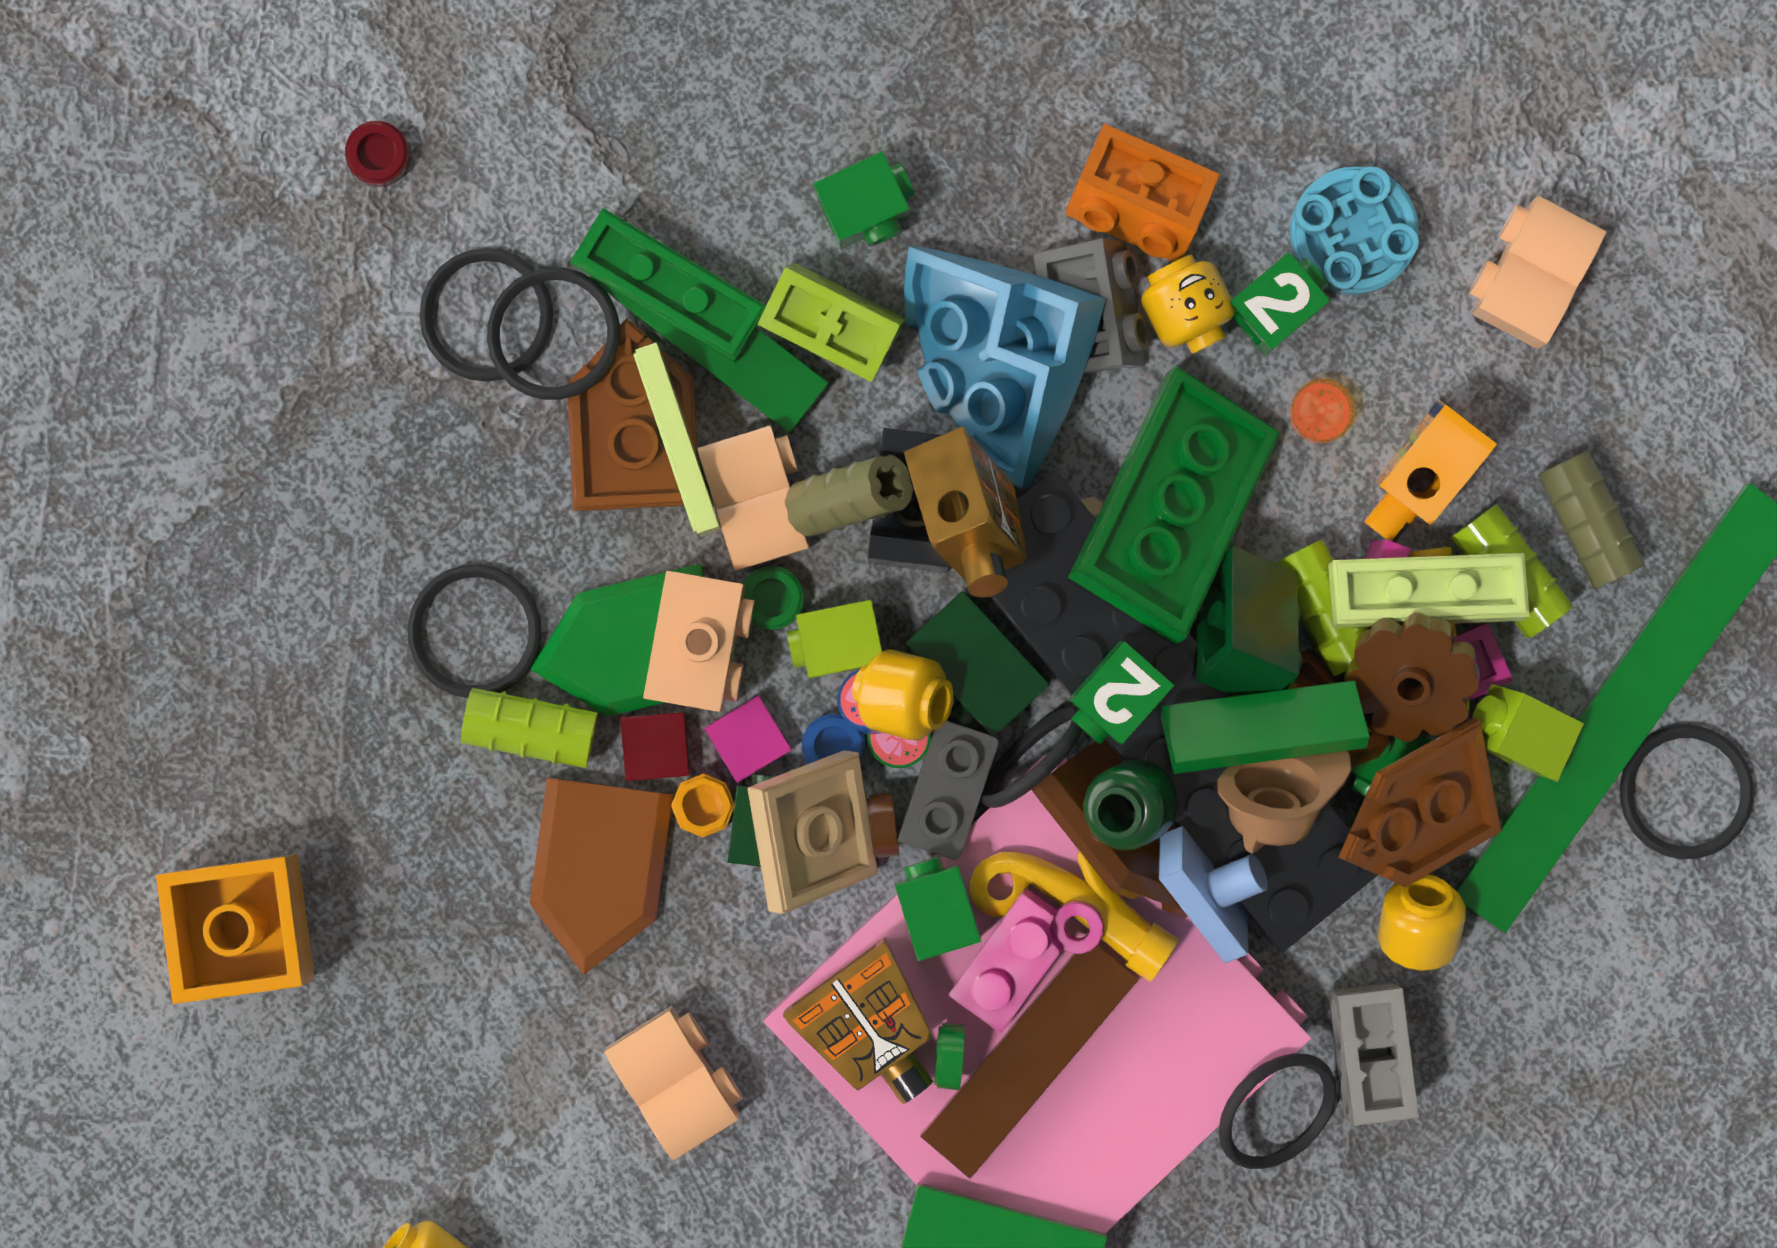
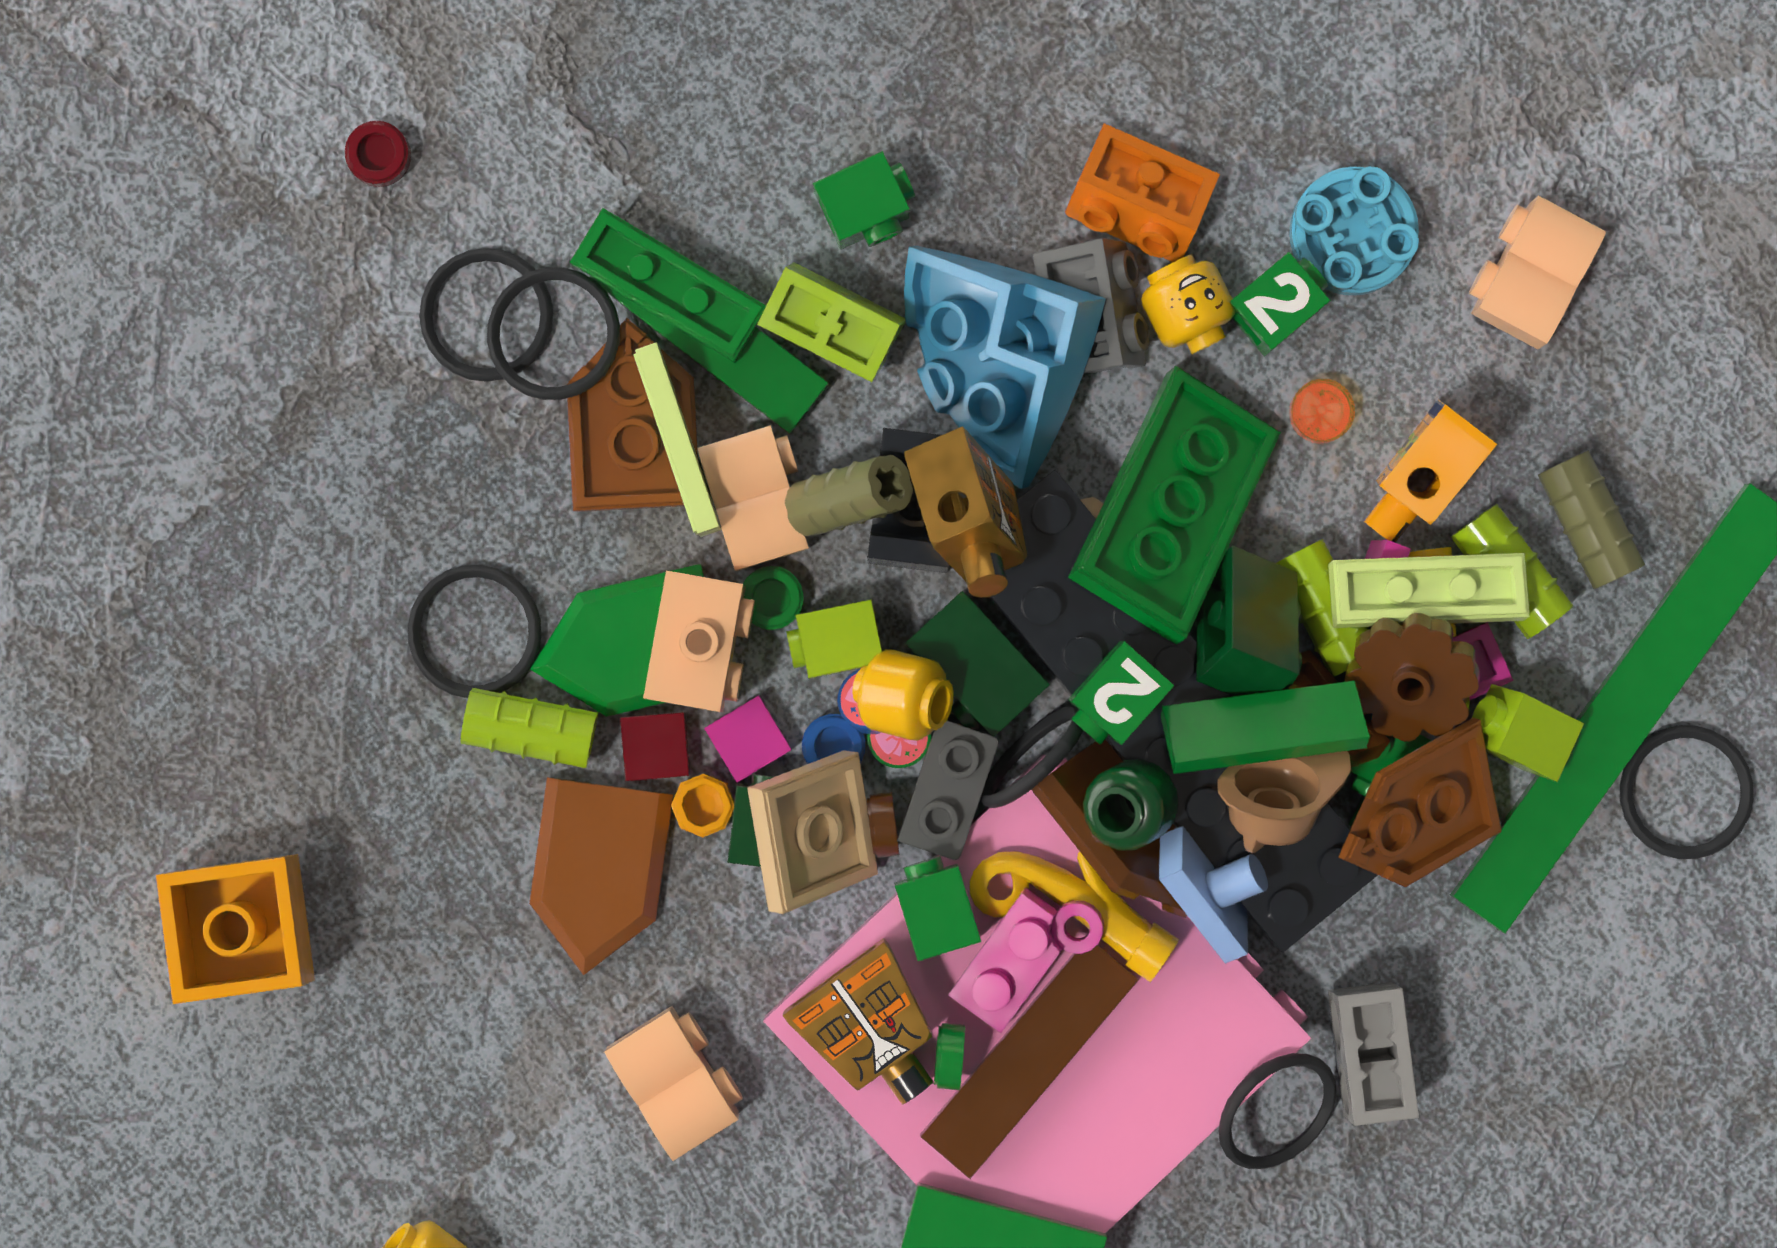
yellow head [1377,875,1466,971] -> none

